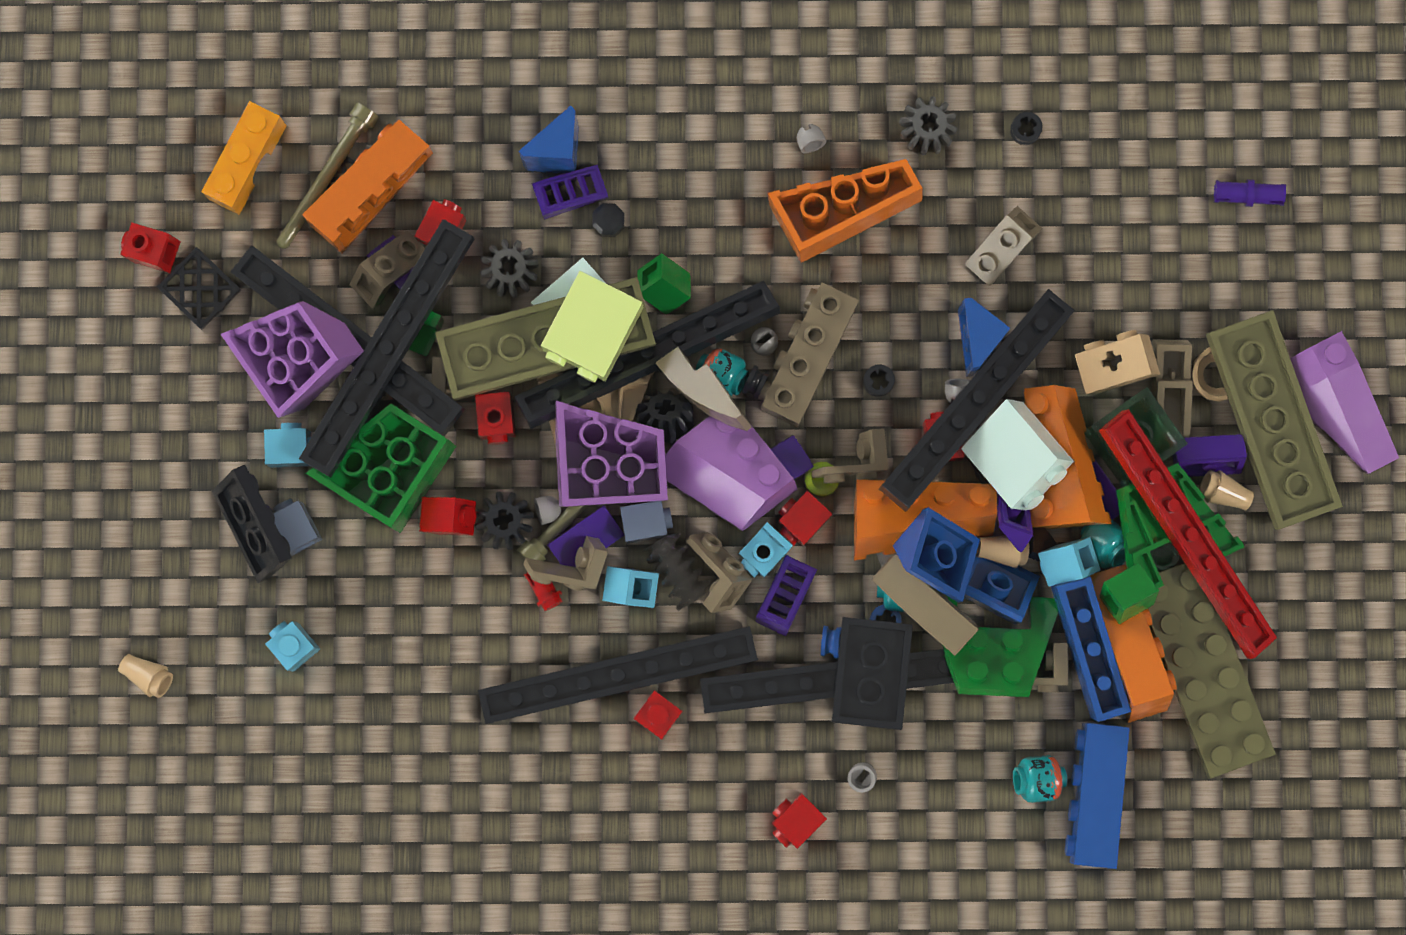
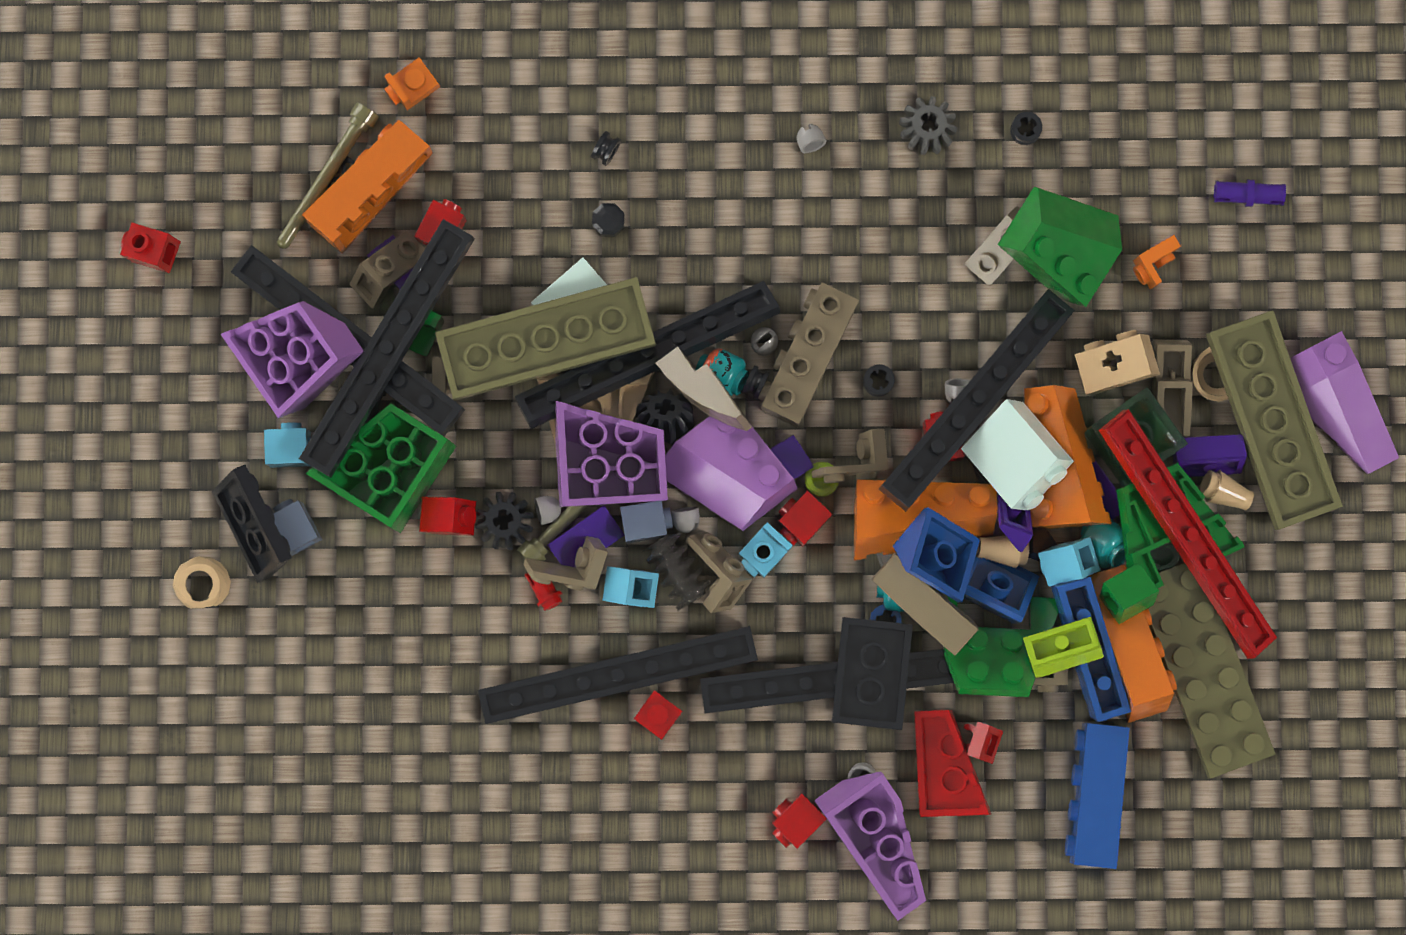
tan cone [118,654,173,698] -> none
black window [157,247,241,330] -> none
light orange arch [201,101,287,215] -> none
medium azure brick [265,621,320,672] -> none
red brick [475,391,516,445] -> none
dark grey gear [480,239,539,298] -> none
blue slope [519,106,579,173] -> none
dark purple slope [532,165,609,220] -> none
yellowish green brick [541,271,644,383] -> none
green panel [637,253,691,314] -> none
dark purple slope [755,555,817,636] -> none
orange wedge [767,159,923,263] -> none
blue bush [821,626,841,658] -> none
blue slope [958,298,1010,377] -> none
teal head [1013,755,1068,803] -> none
none -> tan piece [173,556,231,609]
none -> orange bracket [384,57,440,111]
none -> black bush [591,131,621,166]
none -> light grey hinge [671,507,700,533]
none -> medium lavender wedge [814,771,926,921]
none -> red wing [914,710,991,817]
none -> red tile [963,721,1003,764]
none -> green wedge [997,187,1122,307]
none -> lime slope [1023,617,1104,678]
none -> orange bracket [1133,235,1181,289]

